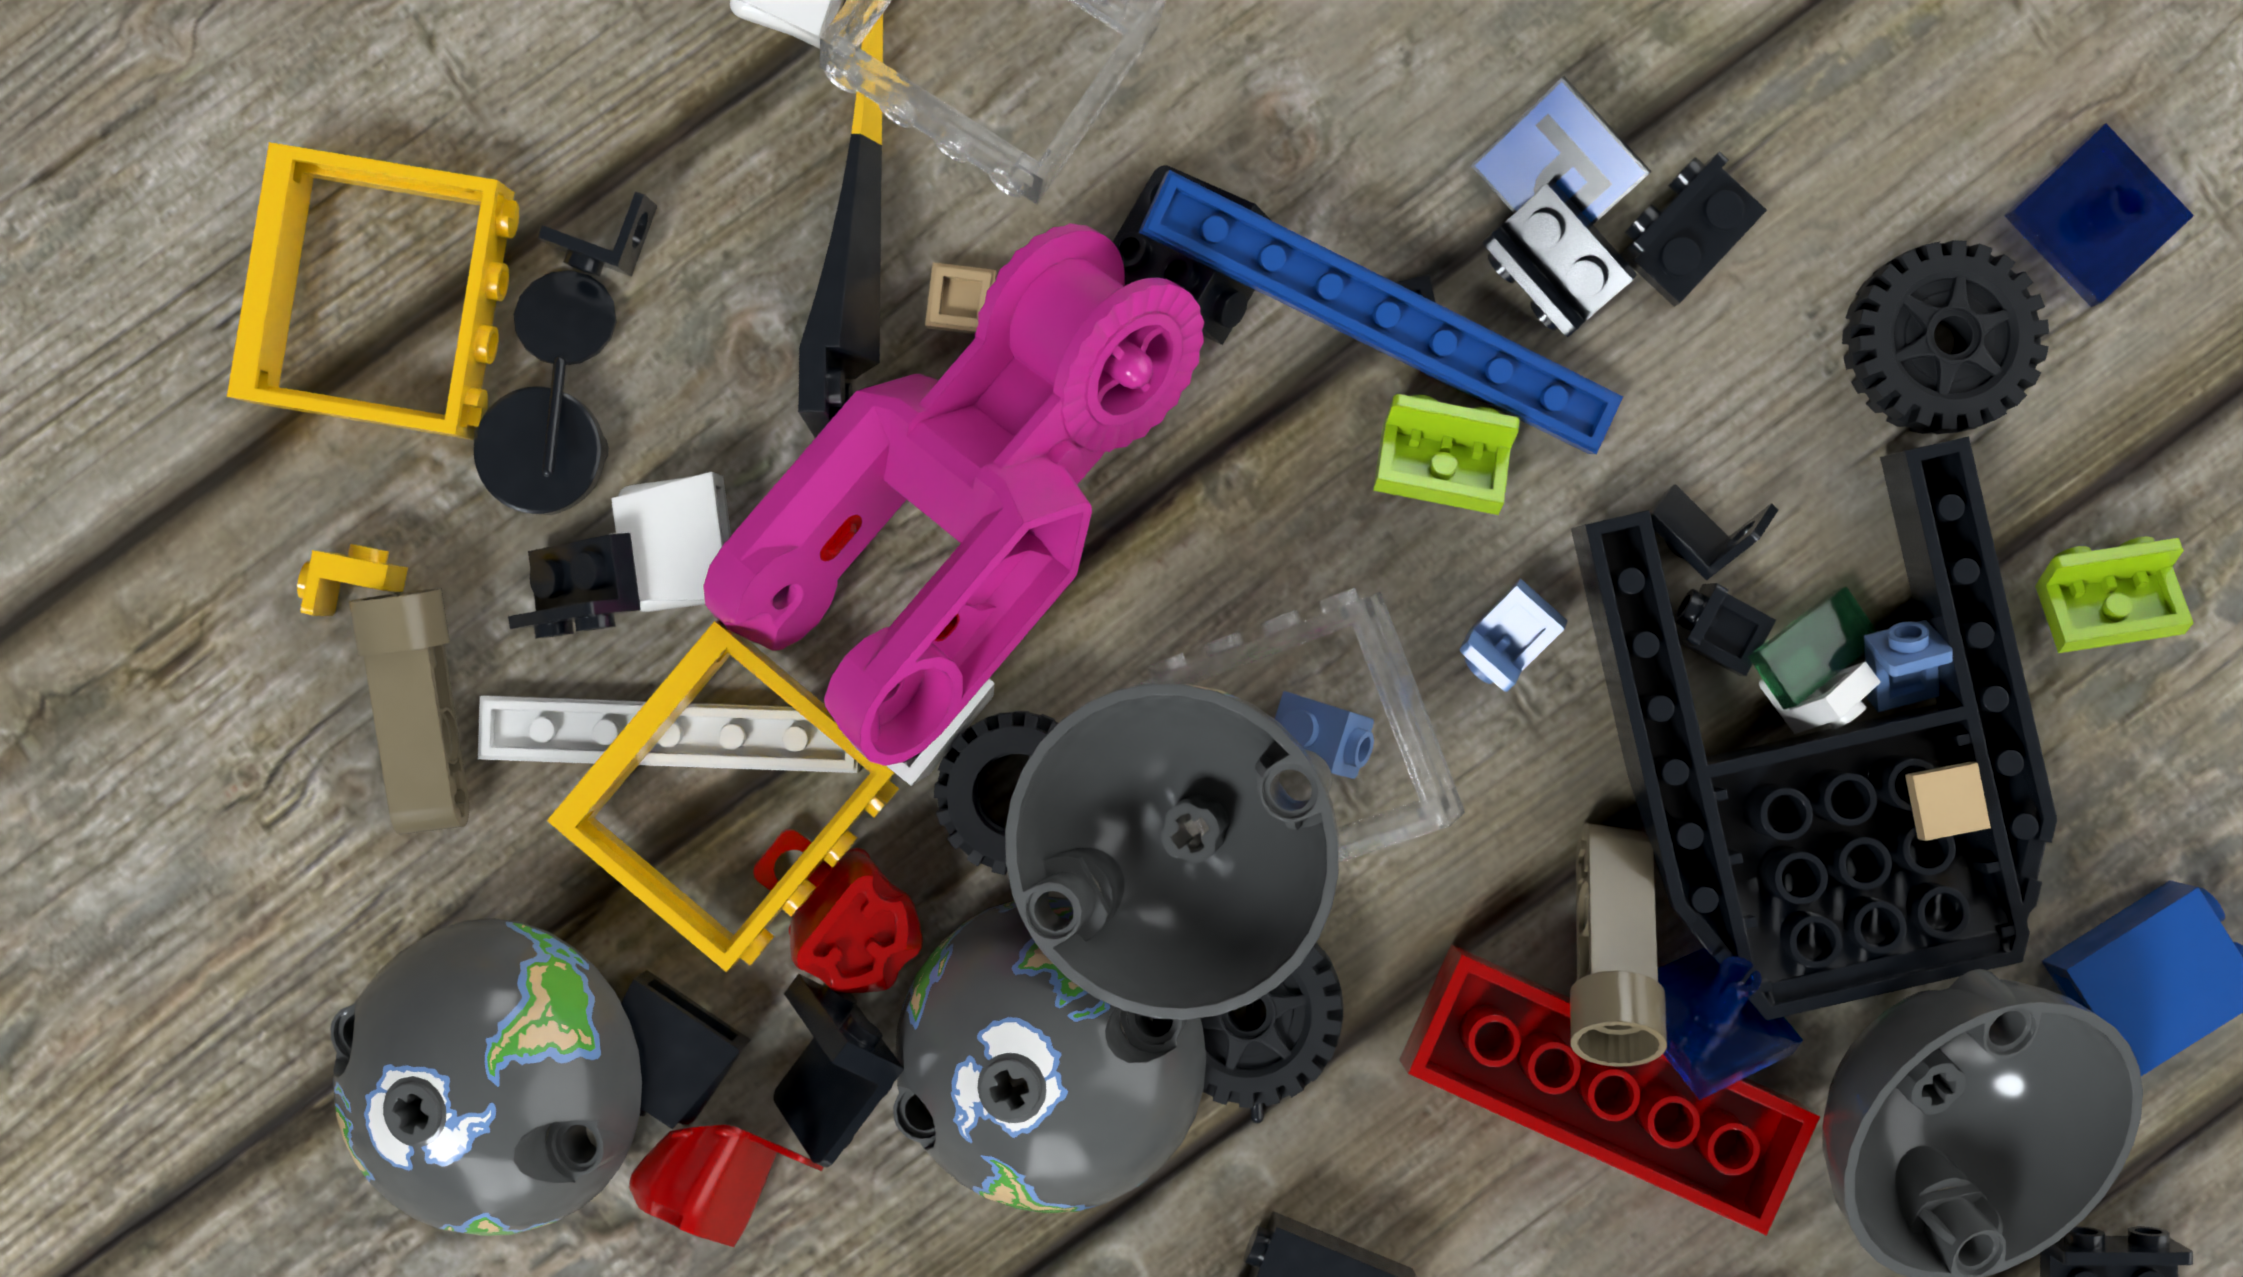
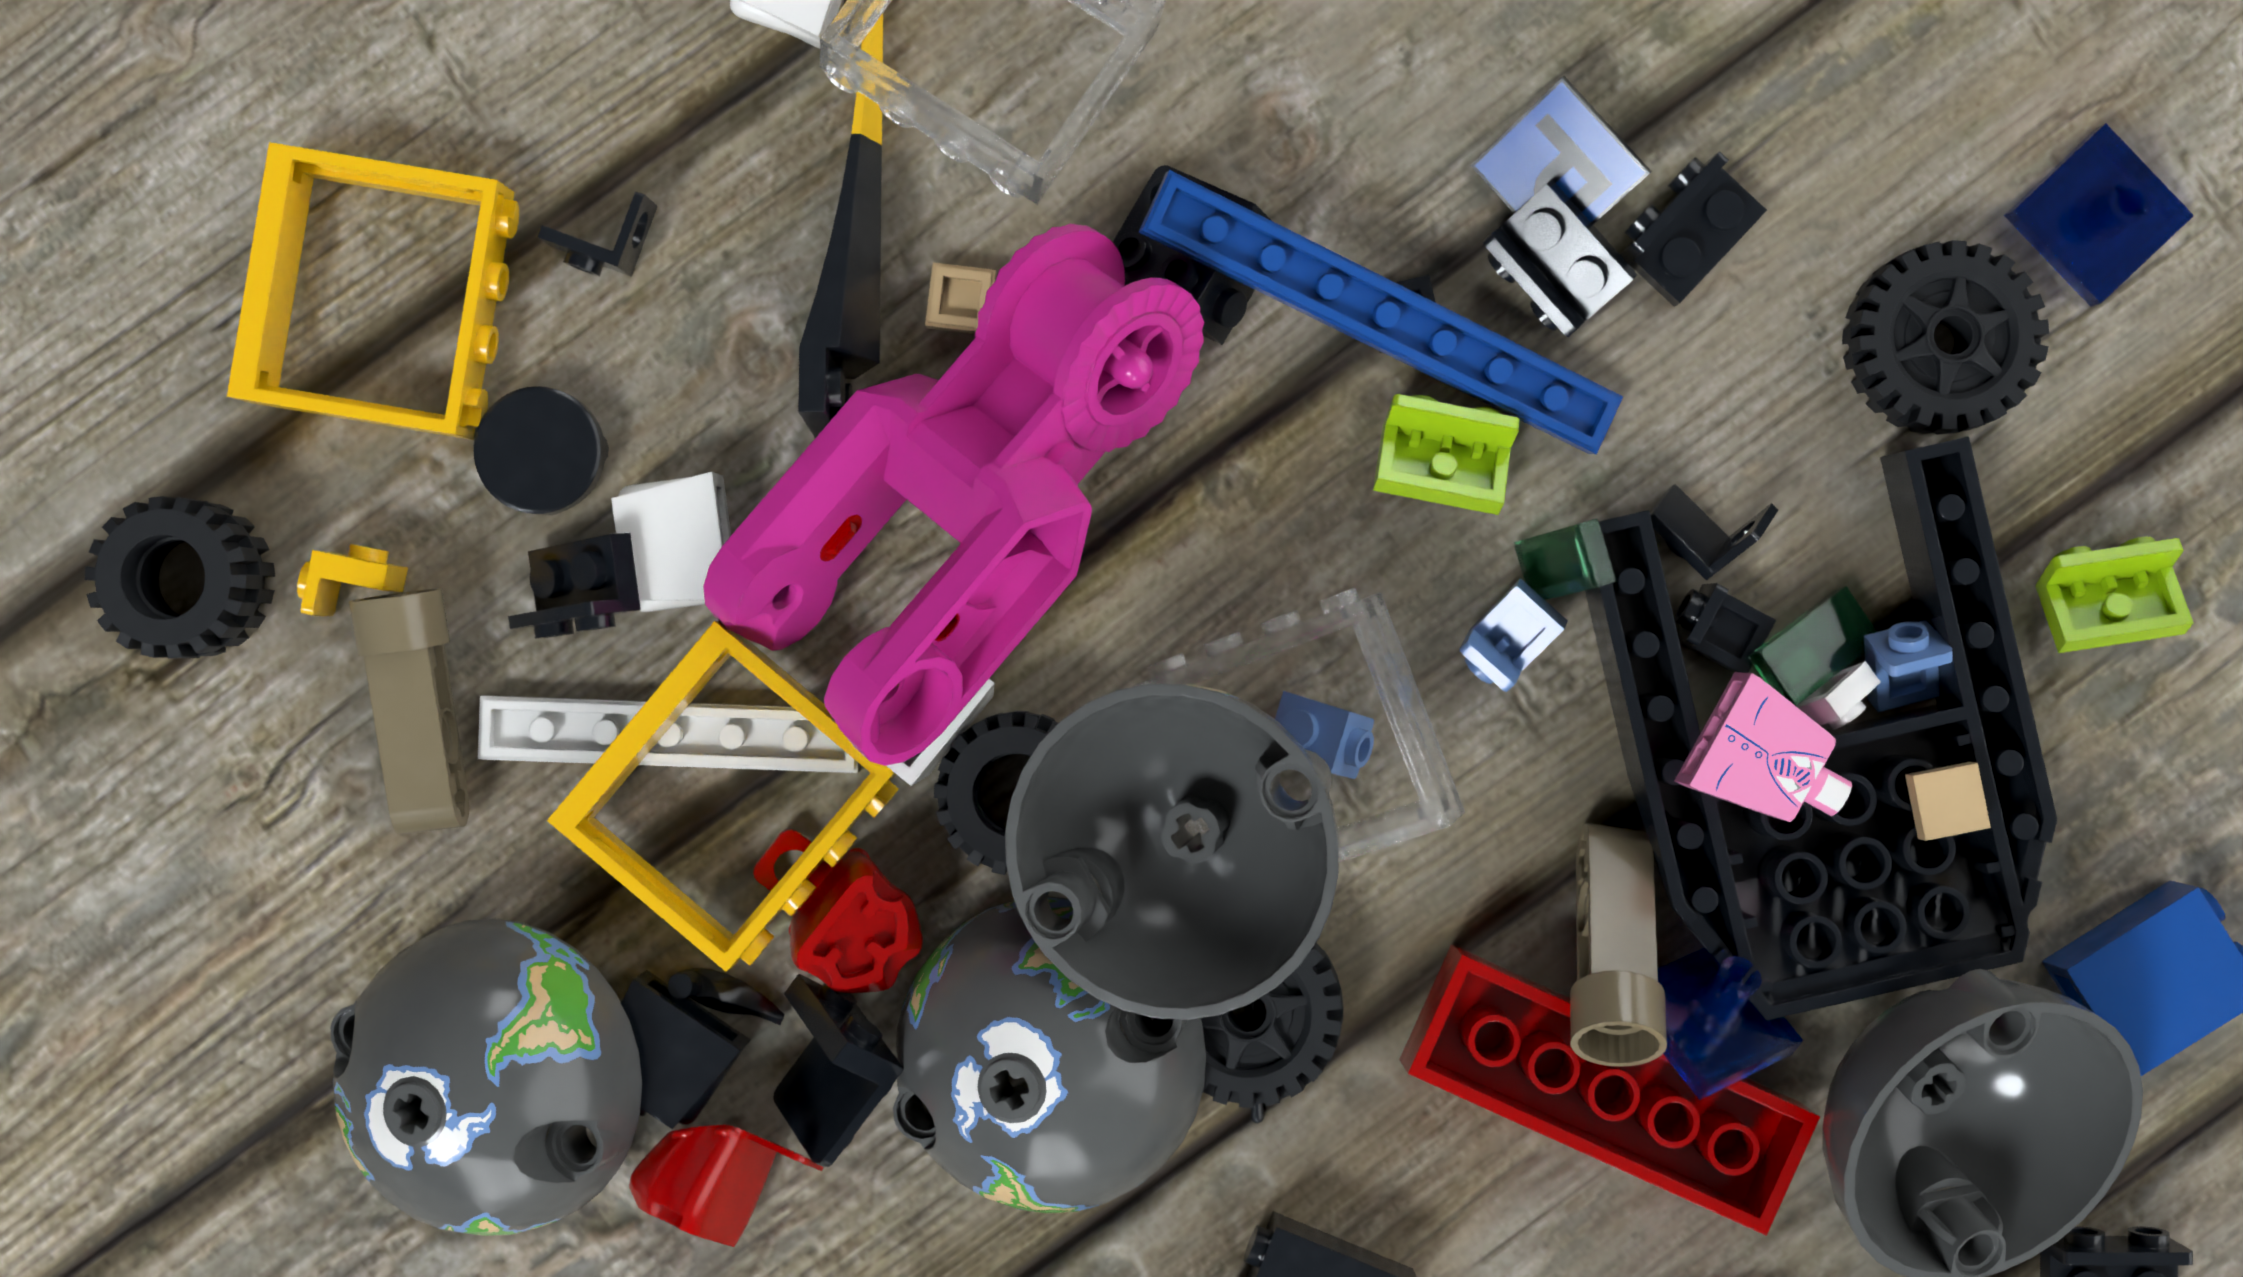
black piece [513,270,617,477] -> none
none -> black tyre [85,496,275,659]
none -> black bar [668,968,785,1025]
none -> clear green tile [1514,518,1617,600]
none -> bright pink torso [1674,672,1852,822]

